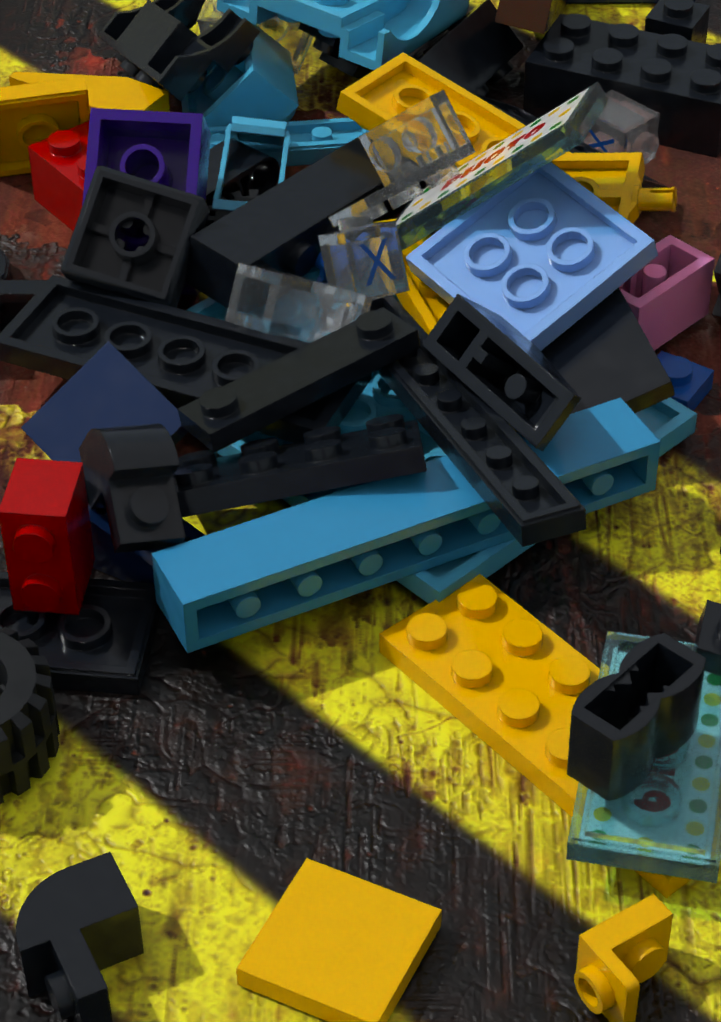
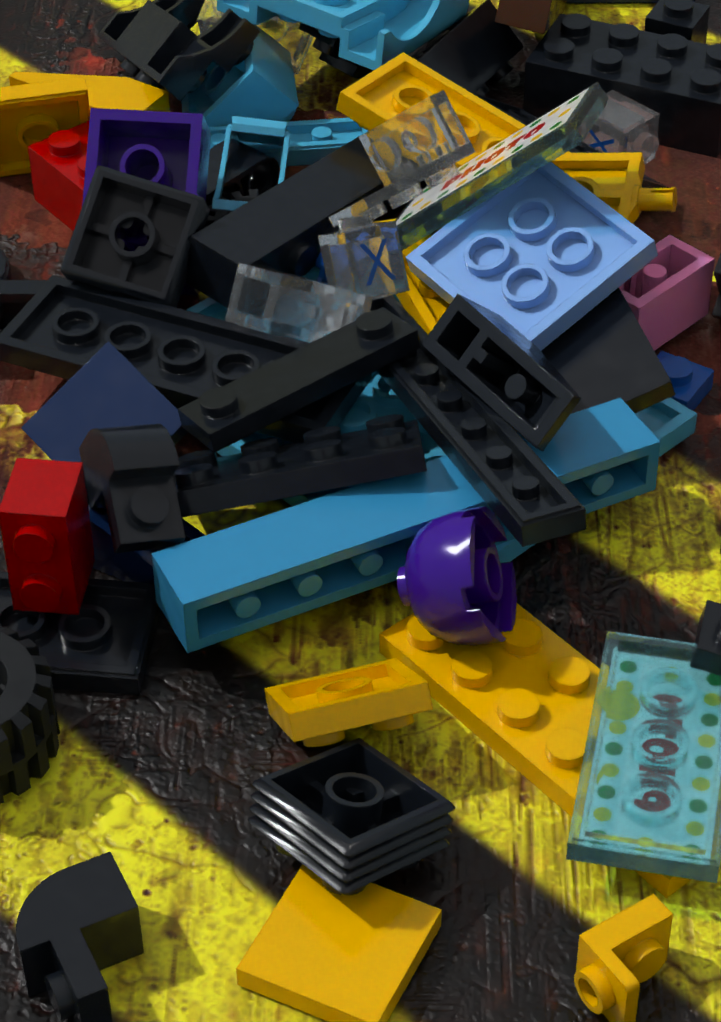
black brick [567,633,706,801] -> none
none -> black brick [248,738,455,895]
none -> yellow plate [264,658,433,747]
none -> dark purple cylinder [397,506,517,646]

